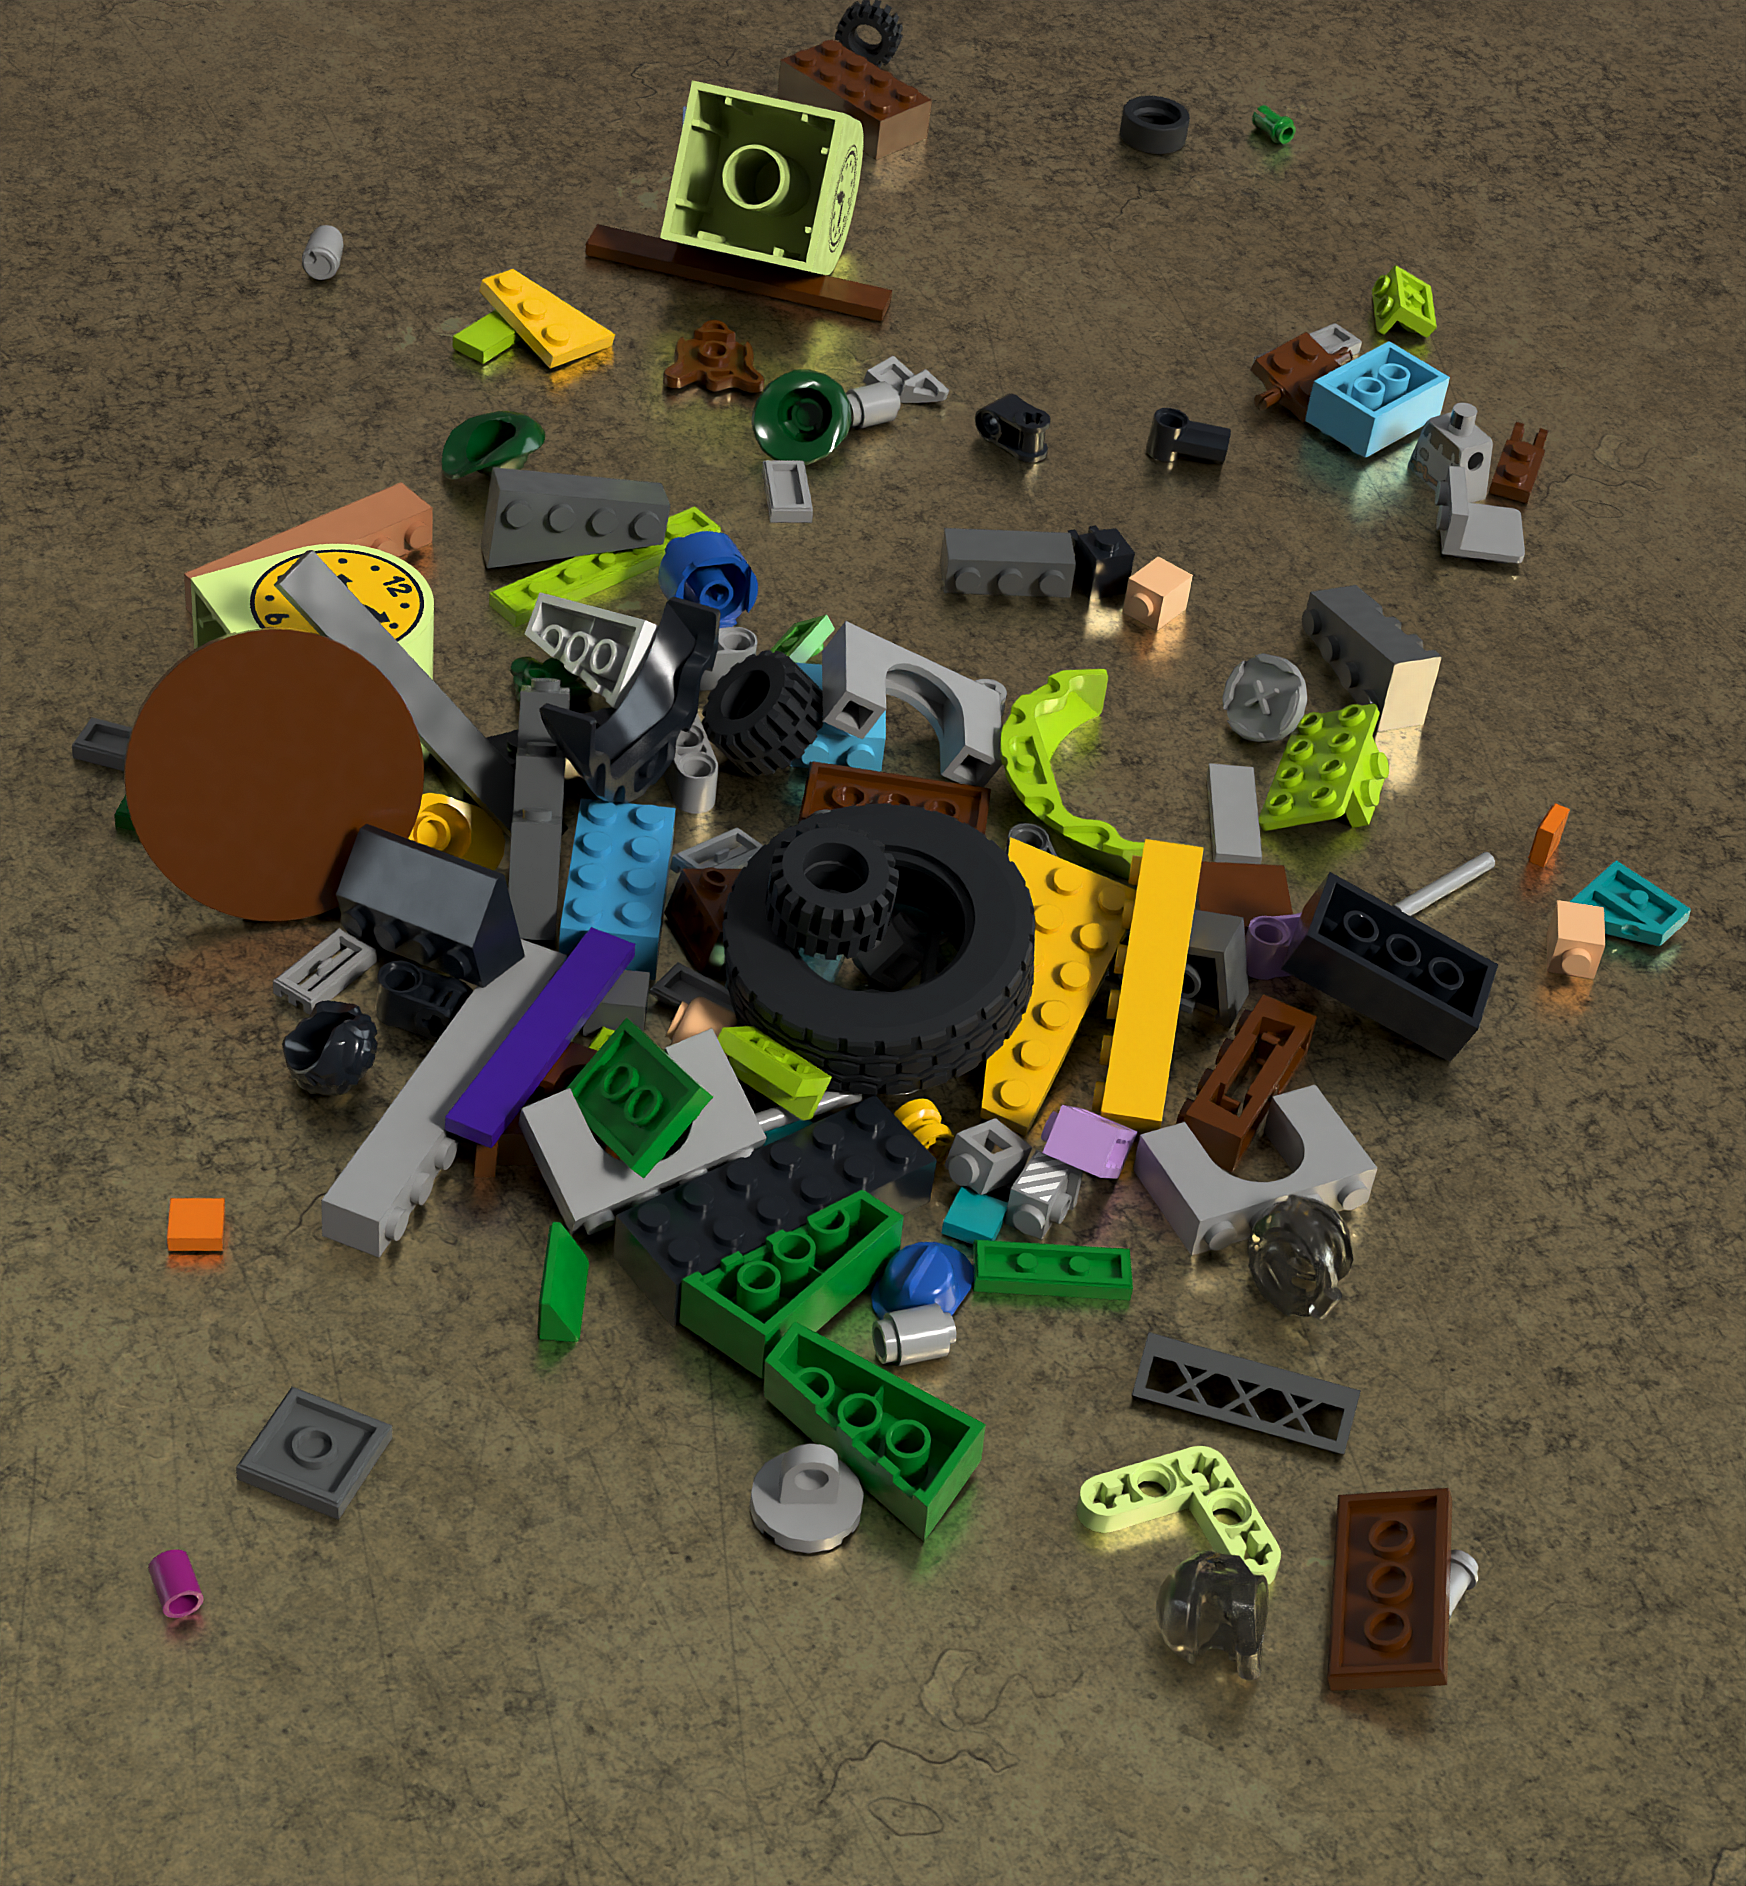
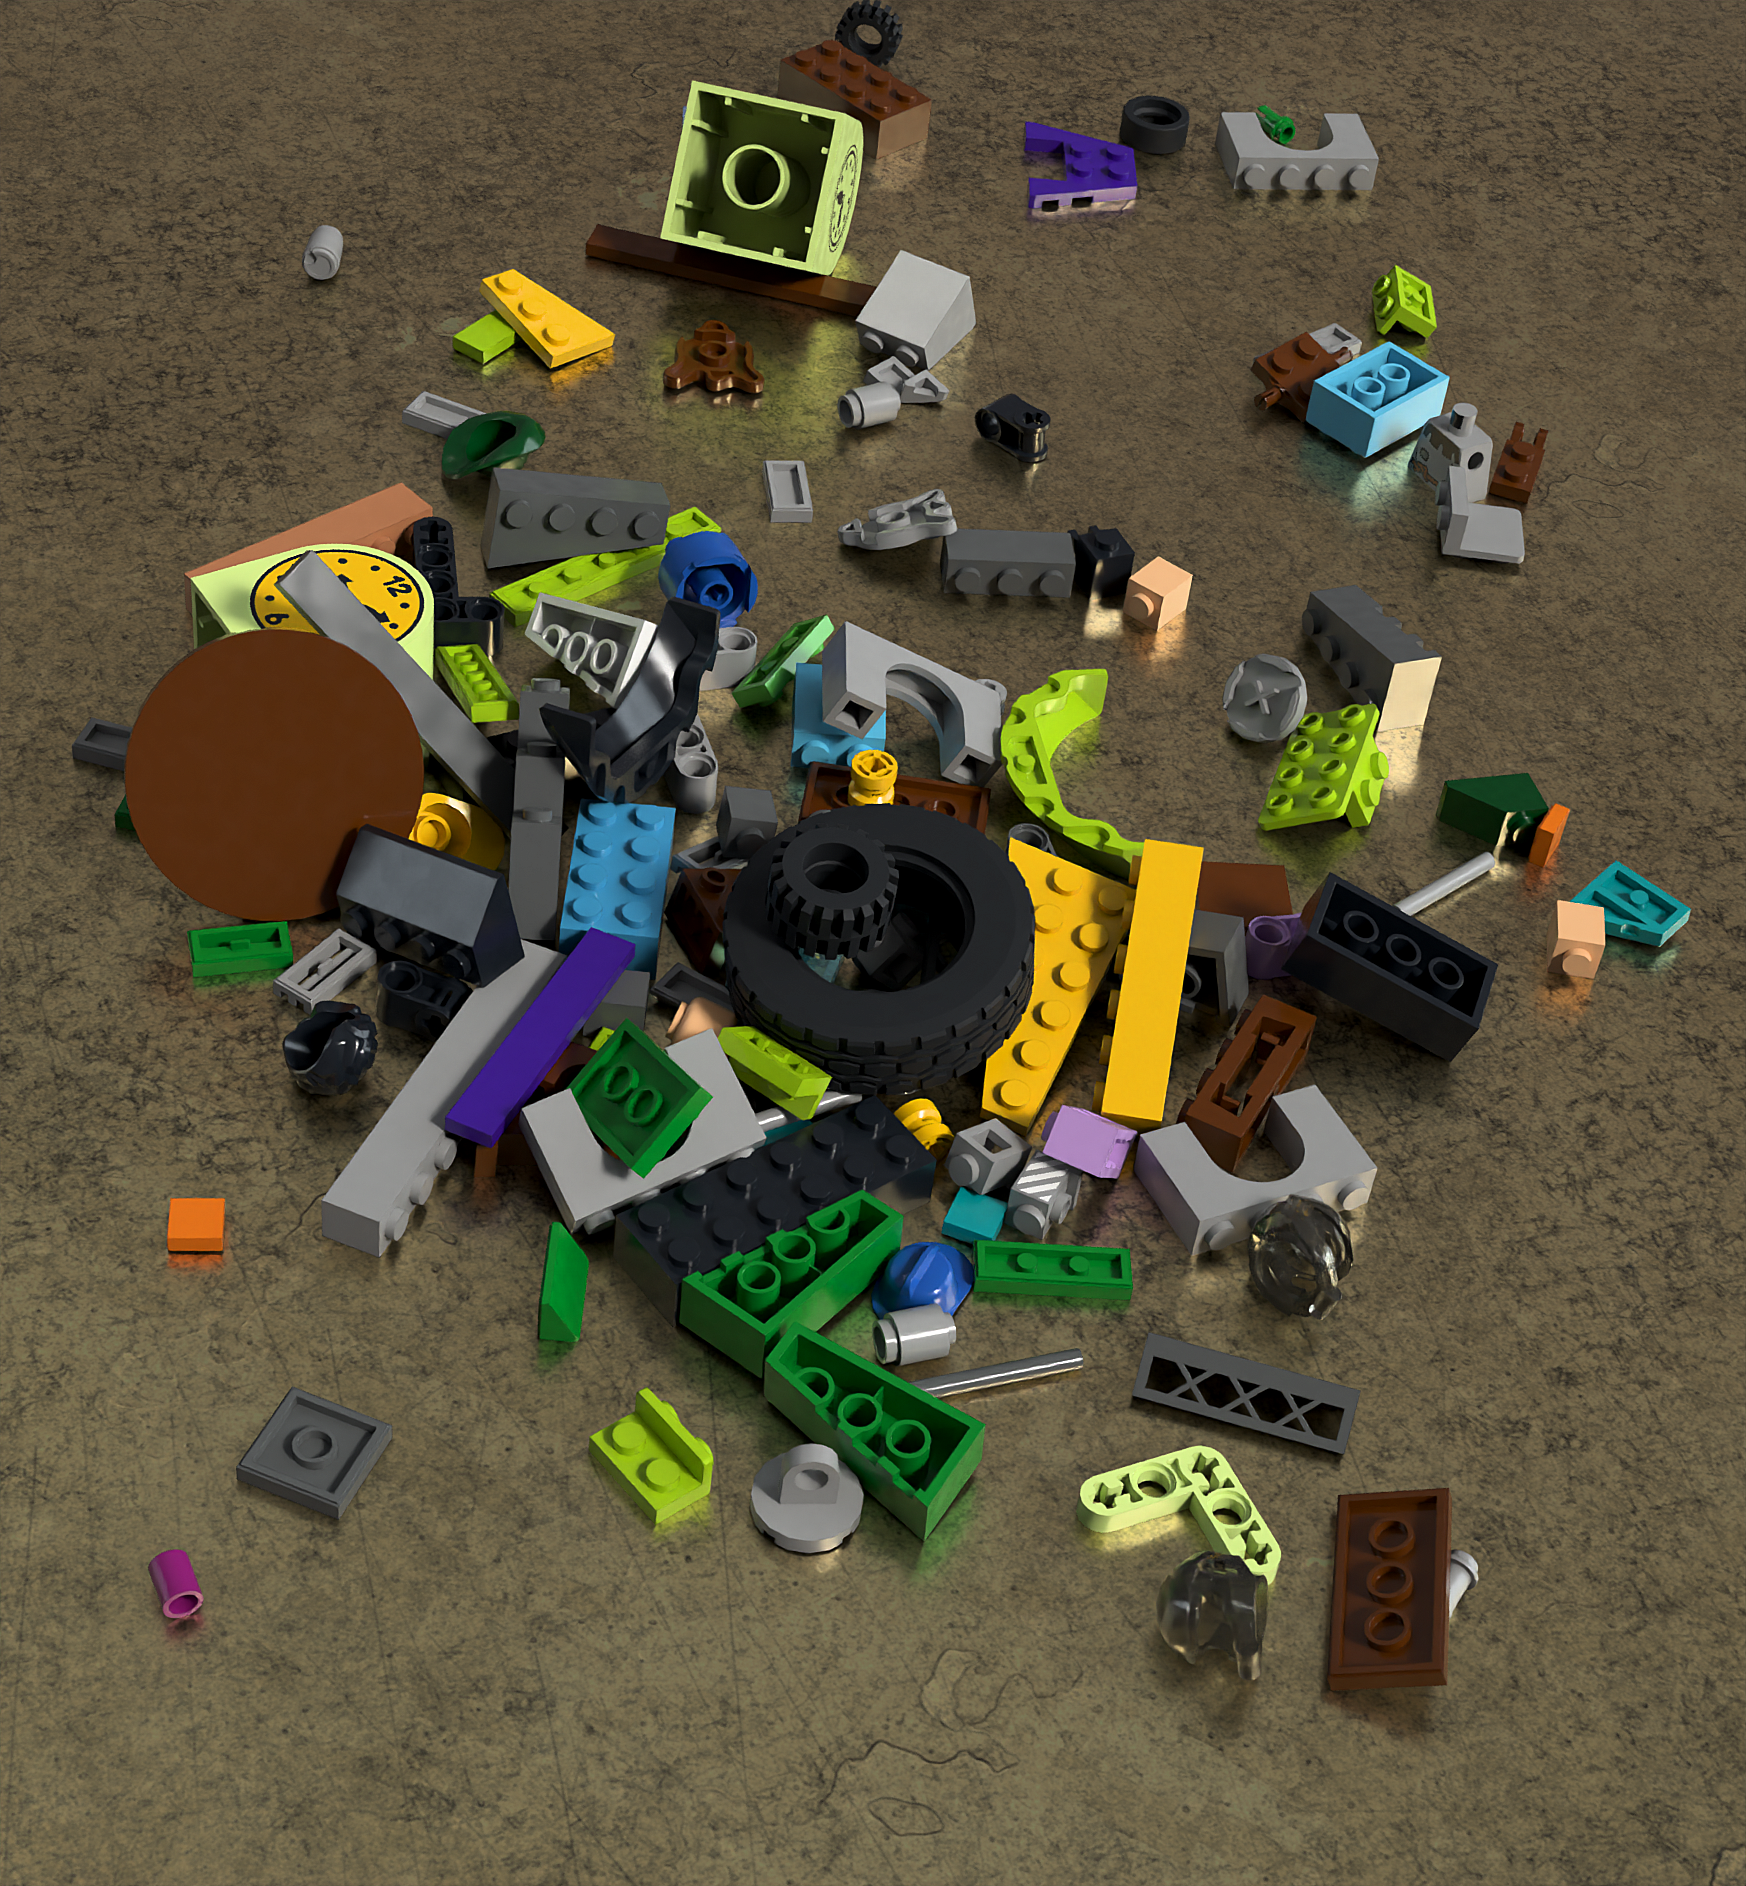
dark green plate [510,656,592,701] -> none
black tyre [701,650,824,776] -> none
dark green hat [751,369,852,465] -> none
black piece [1146,408,1231,465] -> none
light grey tile [1207,763,1262,864] -> none
none -> green tile [187,921,293,978]
none -> light grey tile [402,391,486,439]
none -> black beam [413,516,505,657]
none -> lime tile [435,644,519,723]
none -> lime bracket [589,1387,714,1525]
none -> dark grey brick [716,786,778,860]
none -> light grey tile [837,489,957,550]
none -> yellow wheel [847,750,898,806]
none -> light grey slope [855,250,976,371]
none -> dark grey bar [909,1348,1084,1398]
none -> dark purple wing [1023,121,1137,208]
none -> light grey arch [1215,112,1379,190]
none -> dark green slope [1435,773,1549,846]

